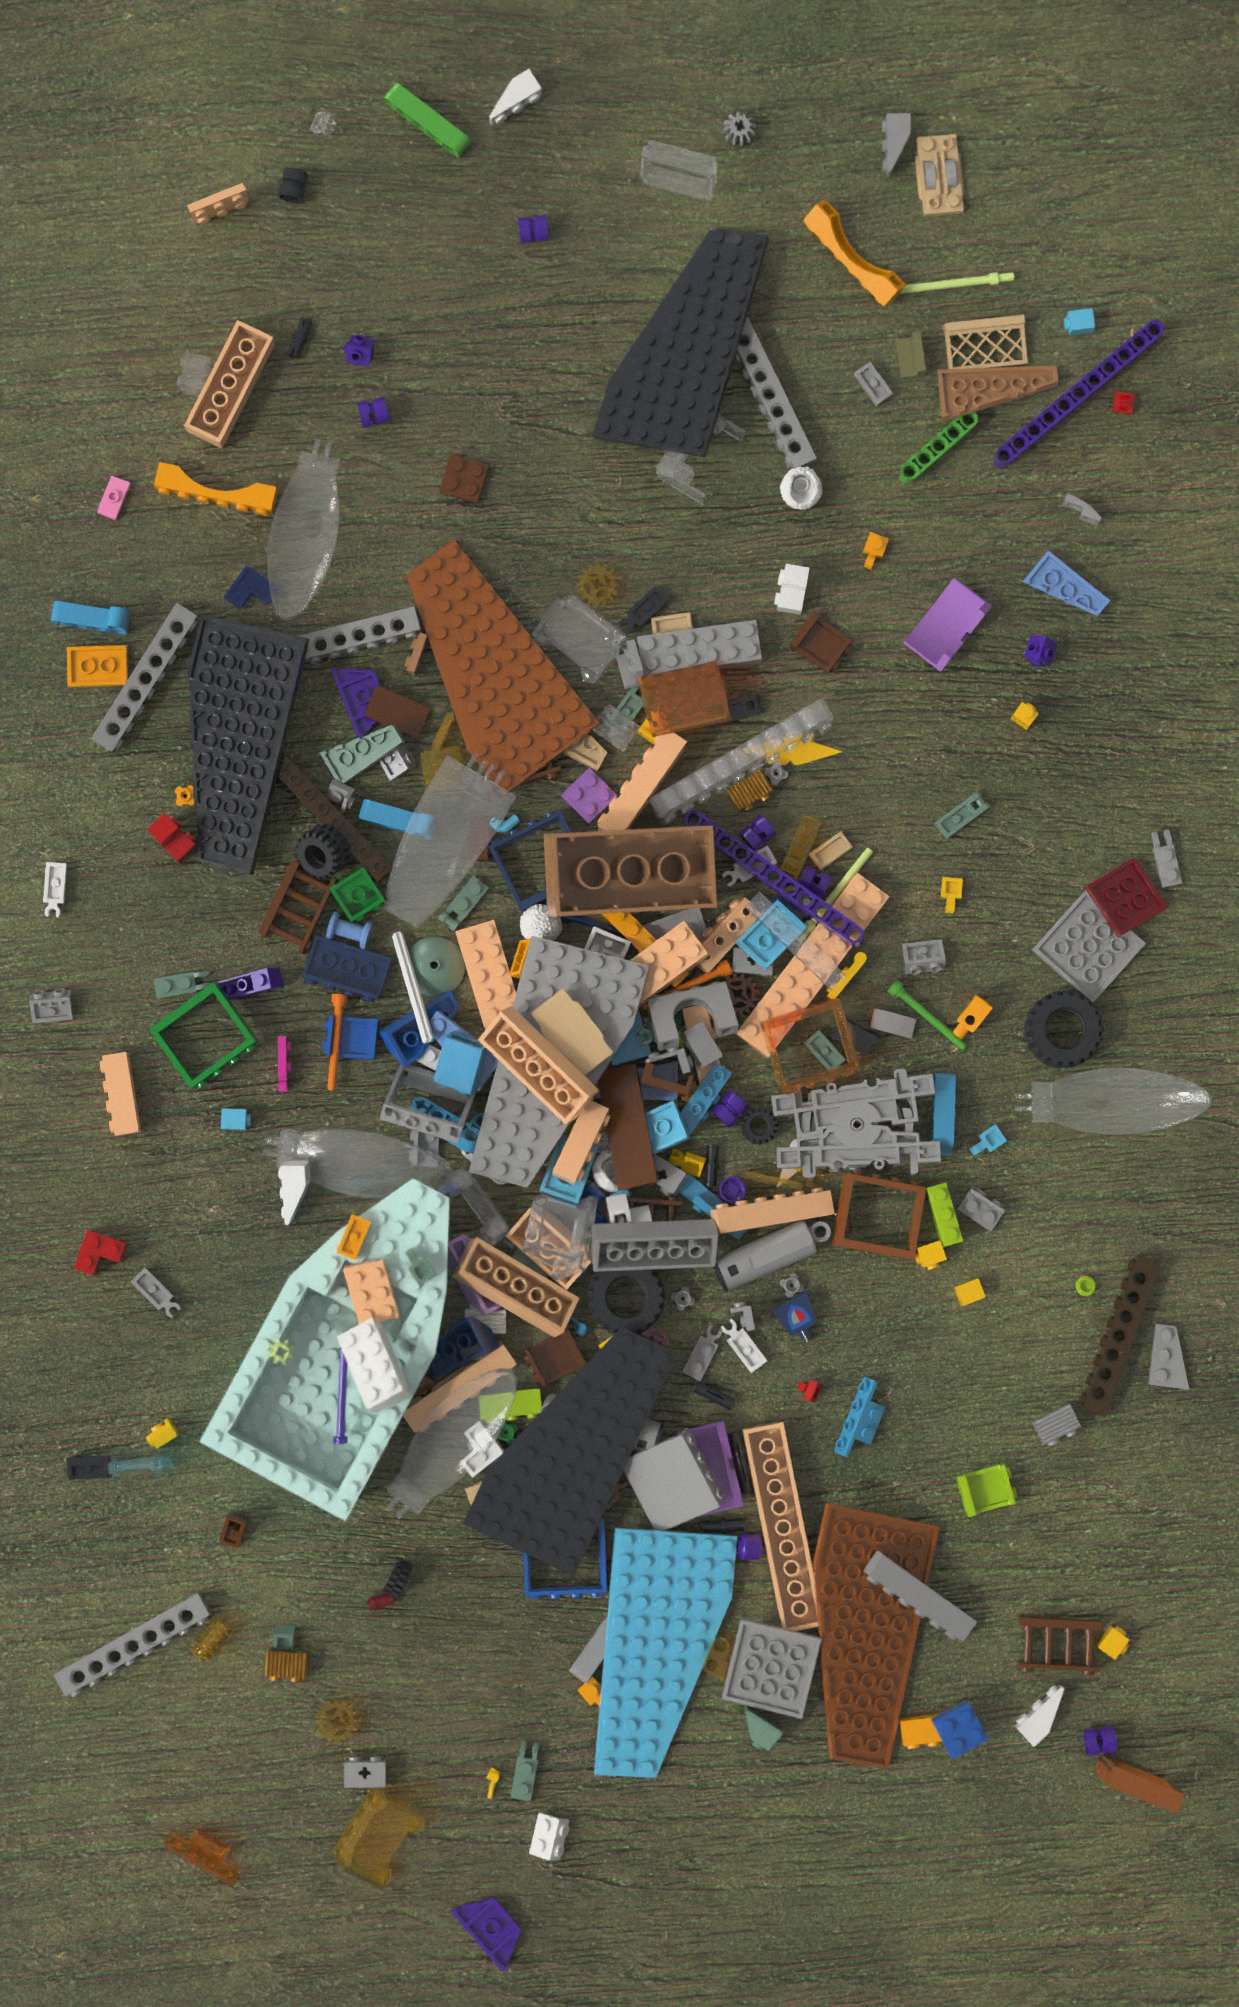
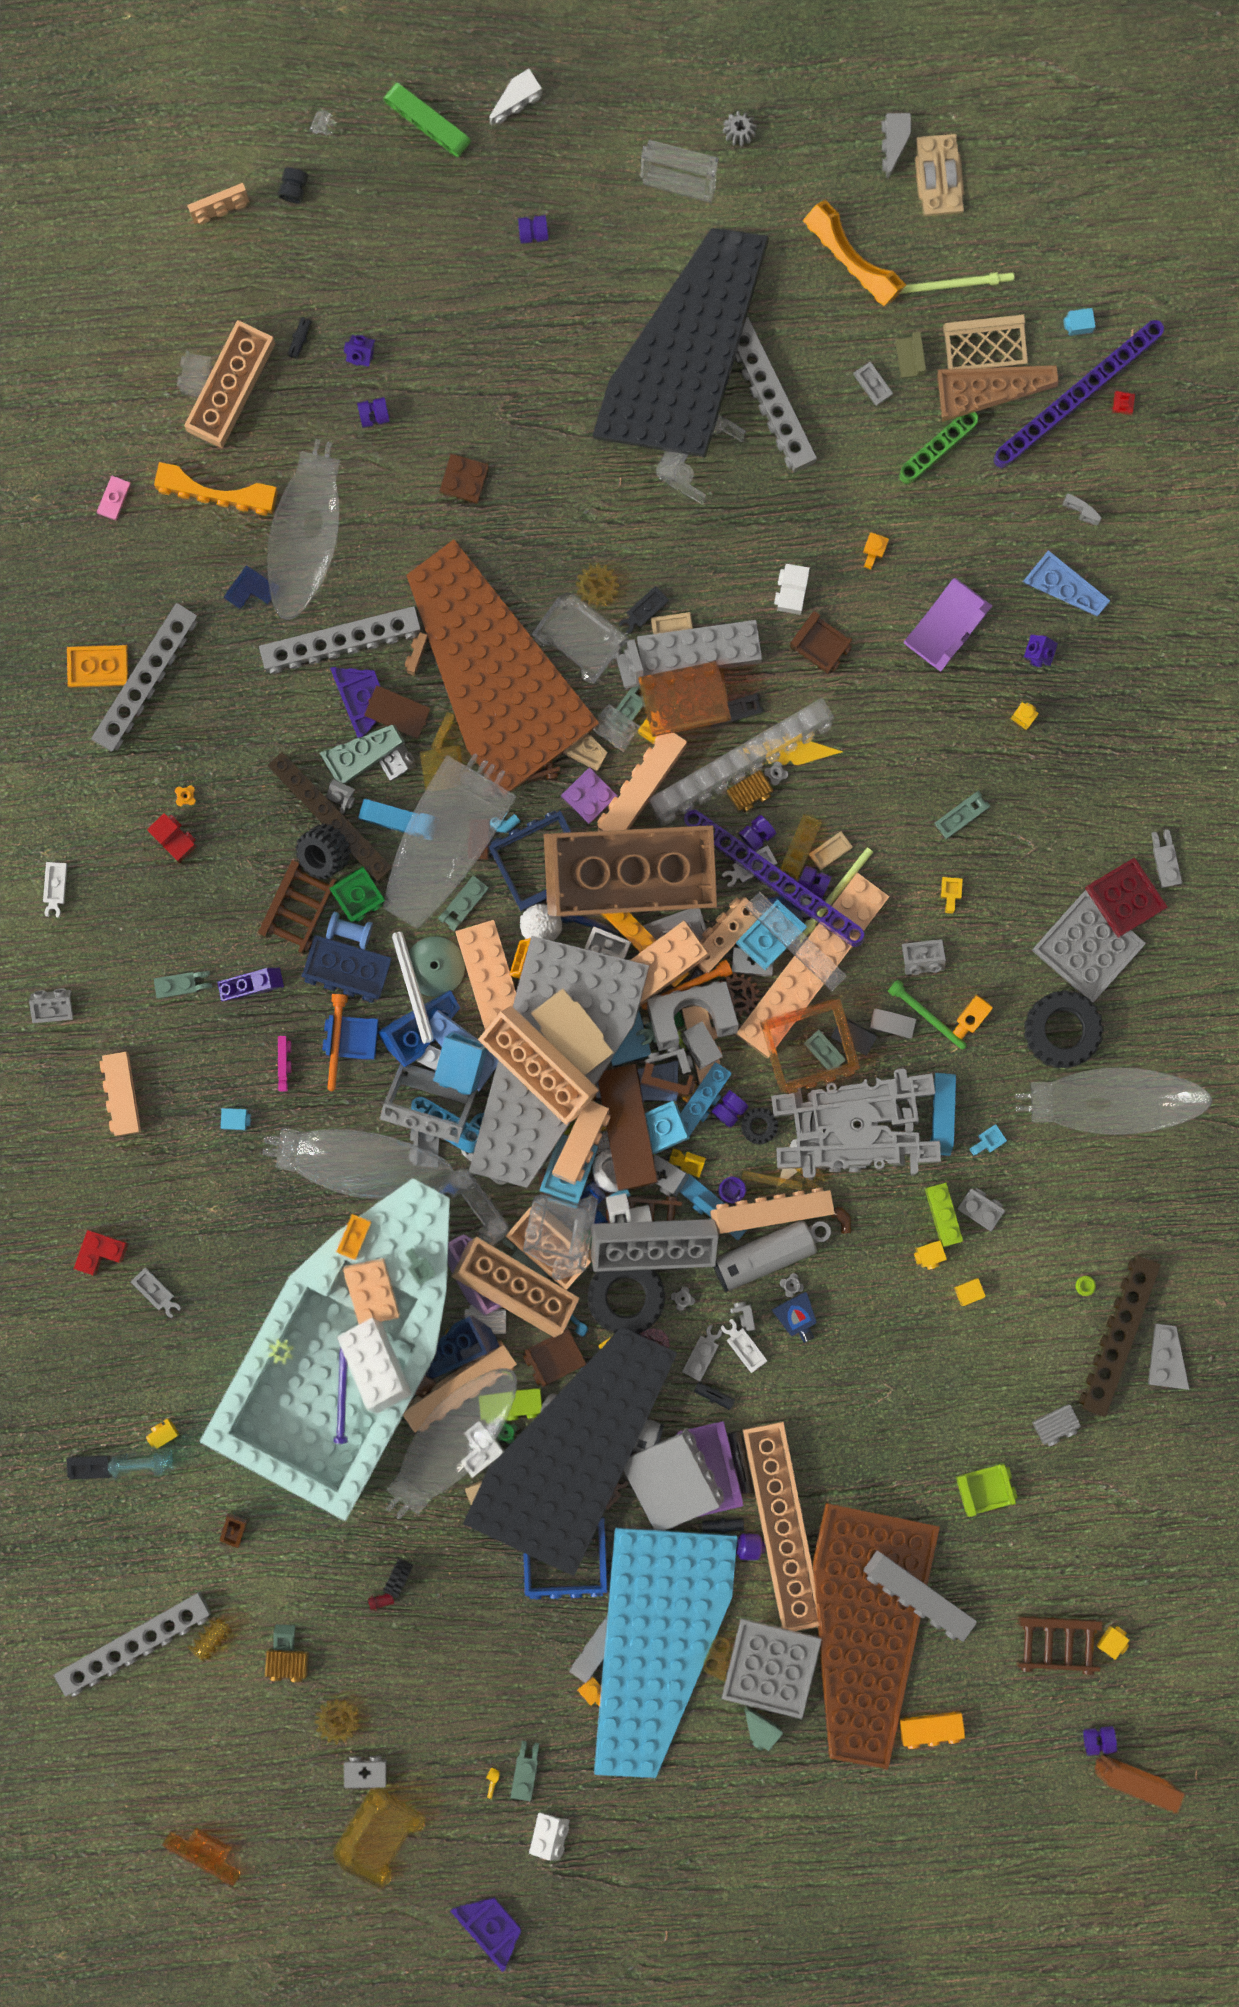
dark azure beam [50,601,131,634] -> none
green window [149,982,259,1089] -> none
black wing [187,615,310,875] -> none
white slope [278,1161,311,1225] -> none
black pin [703,1145,720,1186] -> none
white hair [780,466,823,510] -> none
red tile [797,1380,823,1403] -> none
yellow plate [826,952,867,1002] -> none
dark orange window [832,1170,926,1260] -> none
dark azure bracket [834,1377,886,1457] -> none
blue brick [931,1700,989,1759] -> none
white slope [1015,1684,1064,1747] -> none

